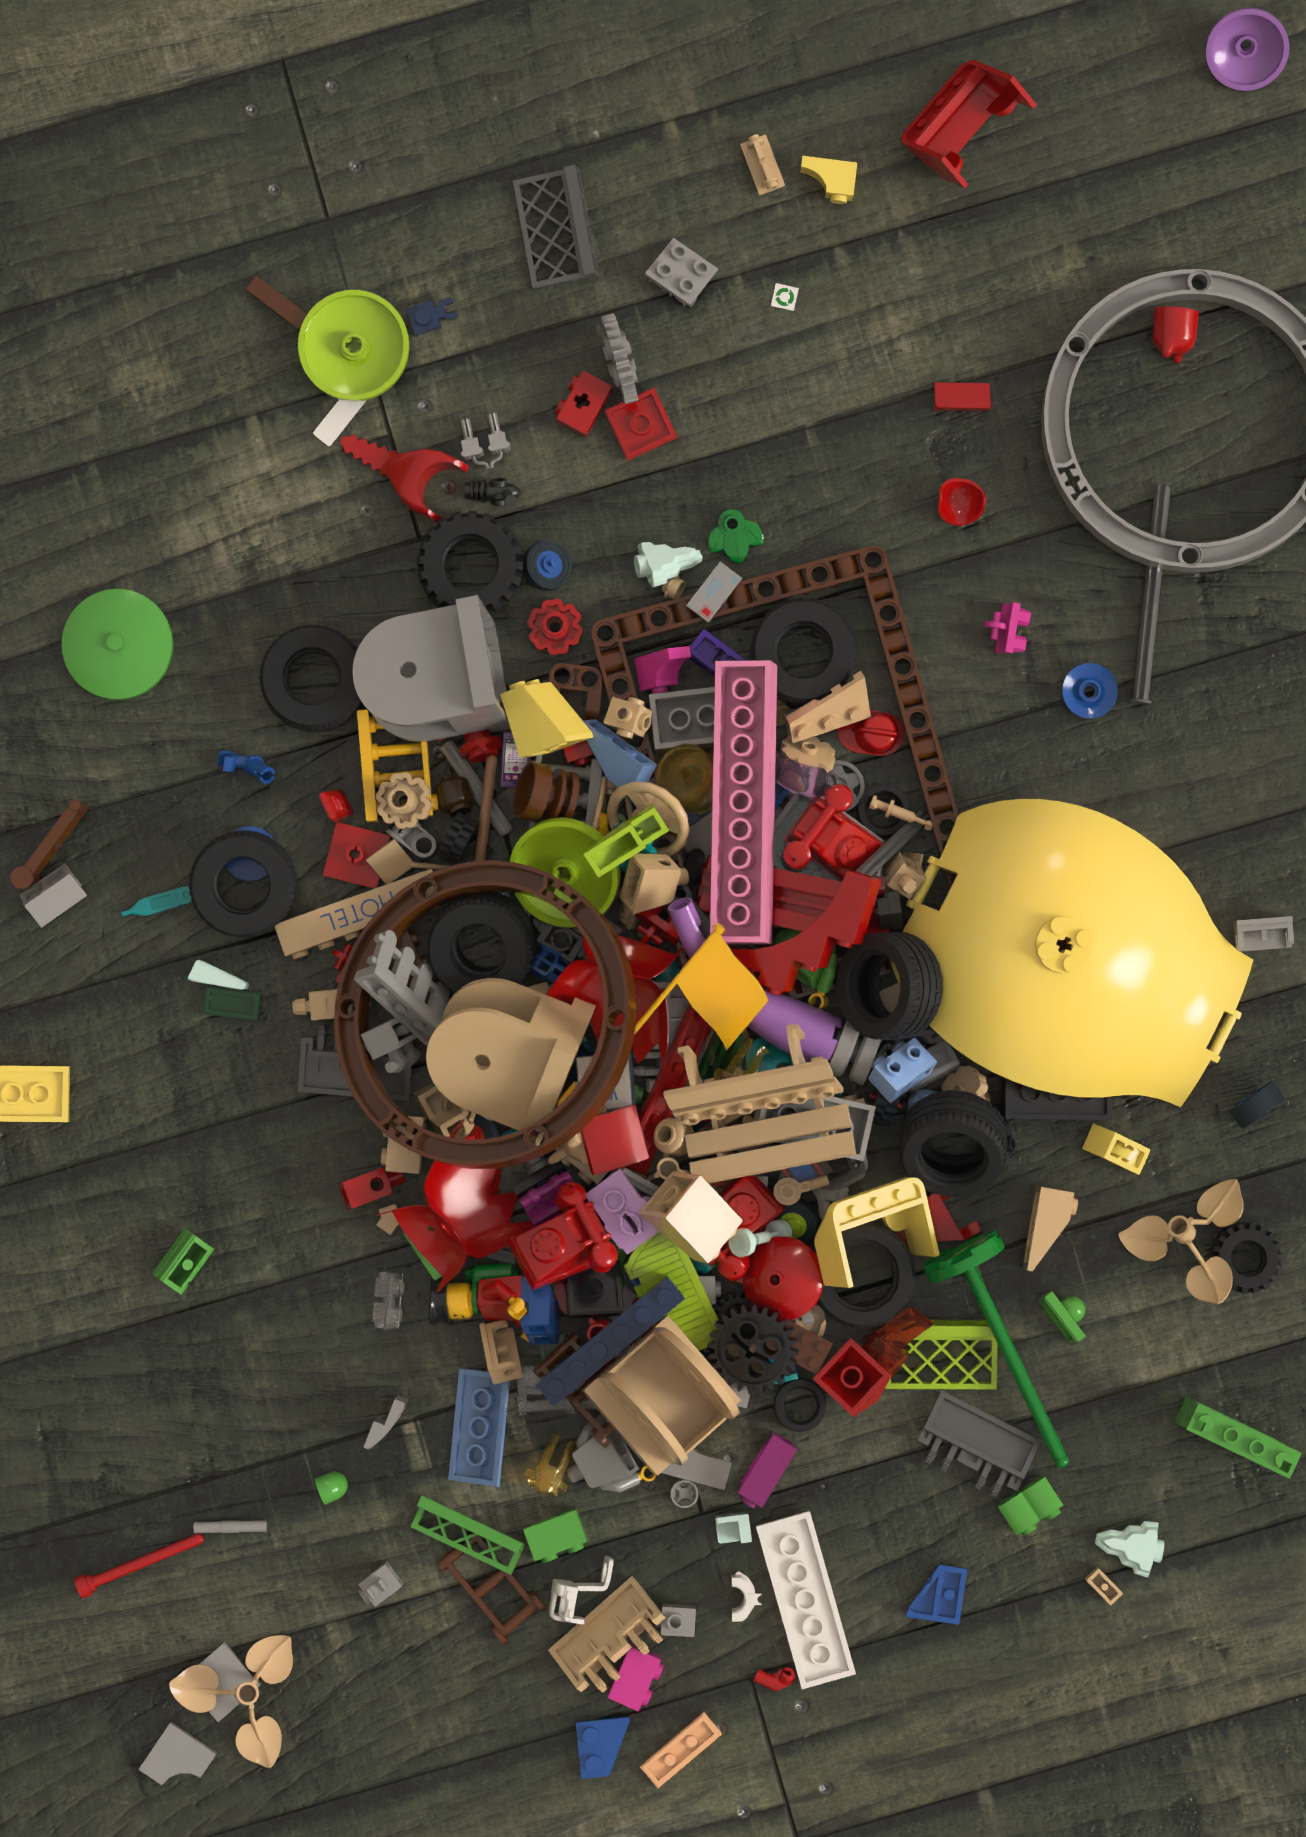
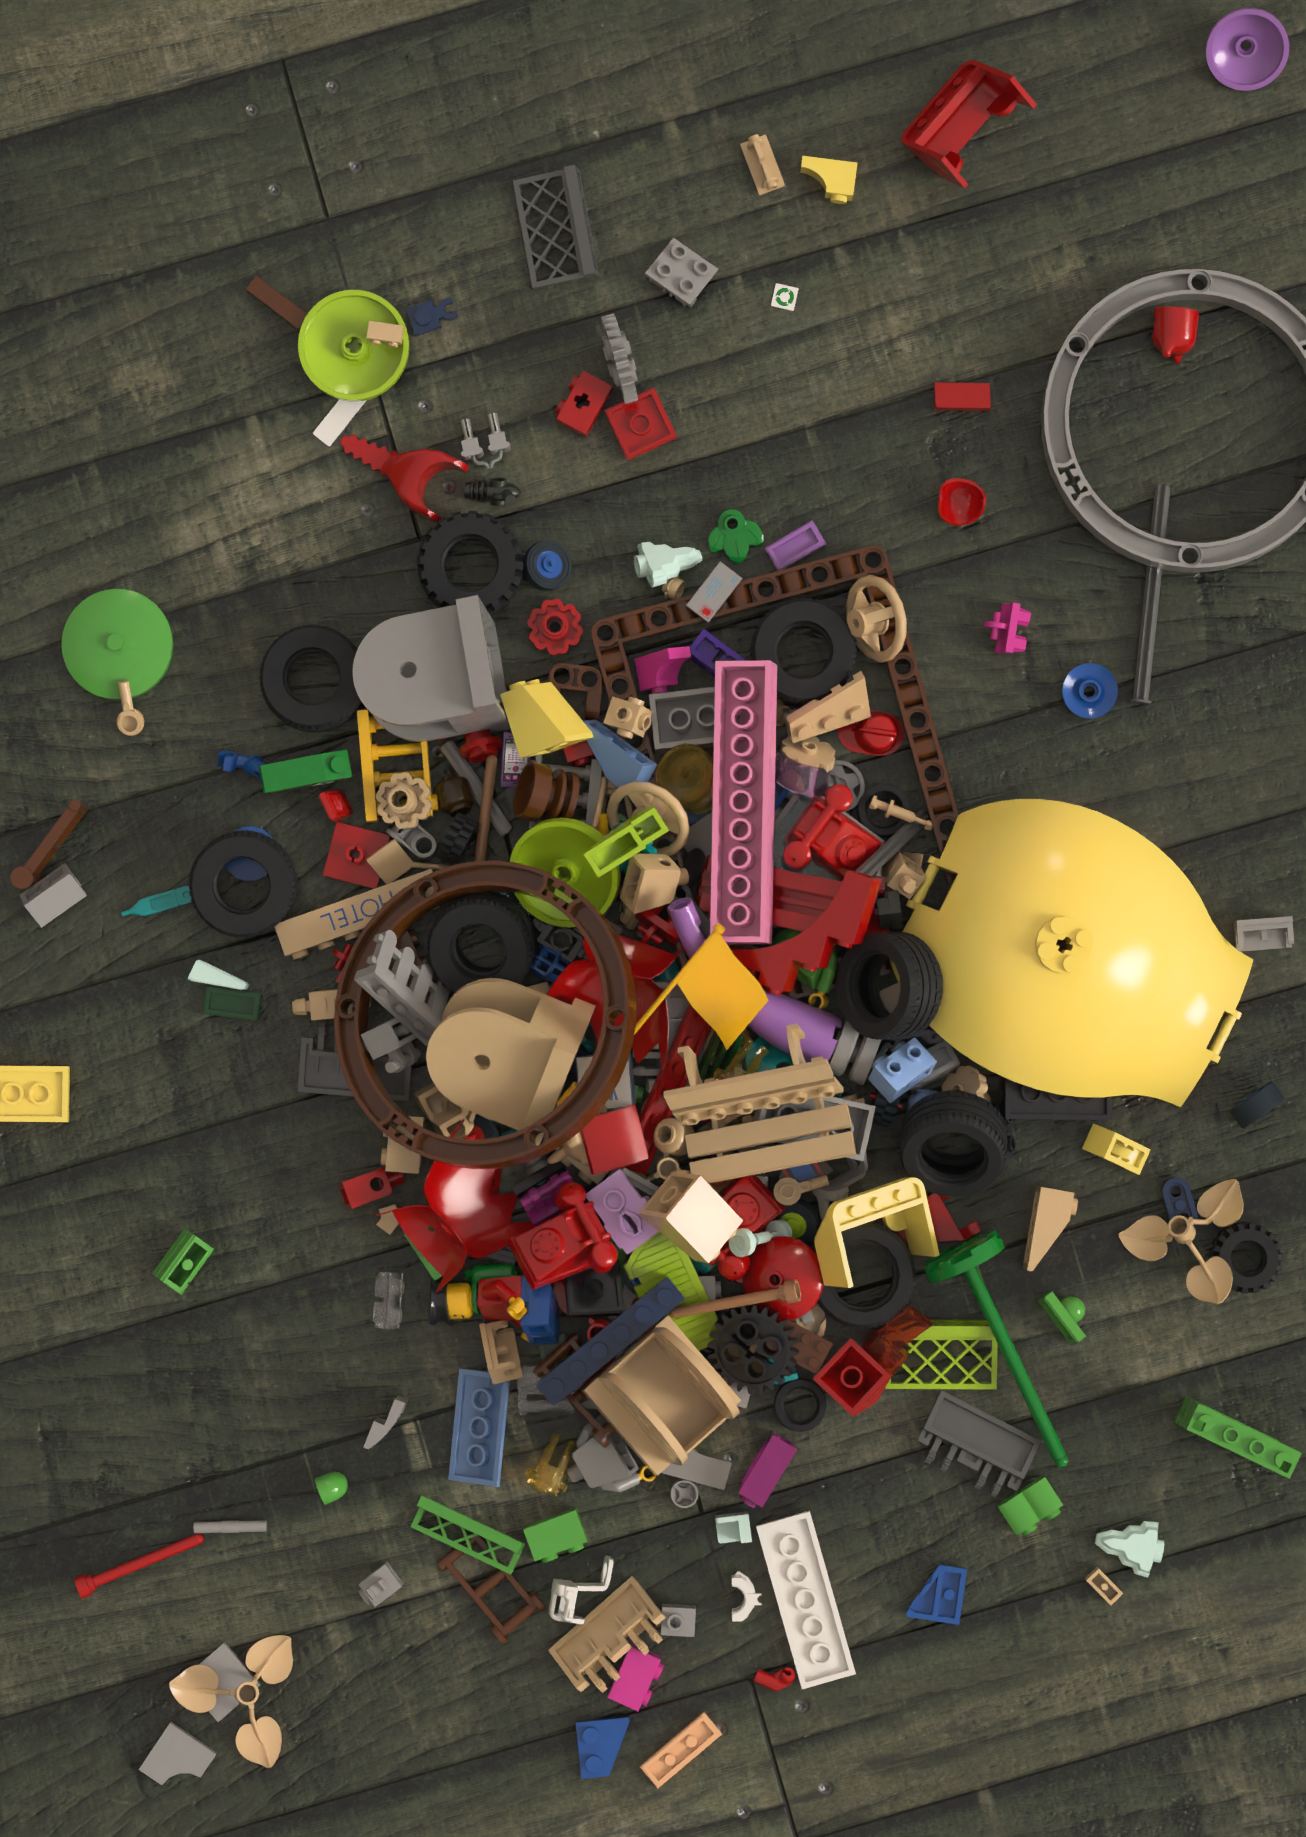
none -> tan plate [117,680,144,736]
none -> green slope [258,750,352,794]
none -> tan piece [366,321,404,348]
none -> medium nougat piece [669,1279,801,1318]
none -> medium lavender tile [765,520,826,571]
none -> tan piece [846,575,907,663]
none -> dark blue plate [1161,1178,1198,1228]

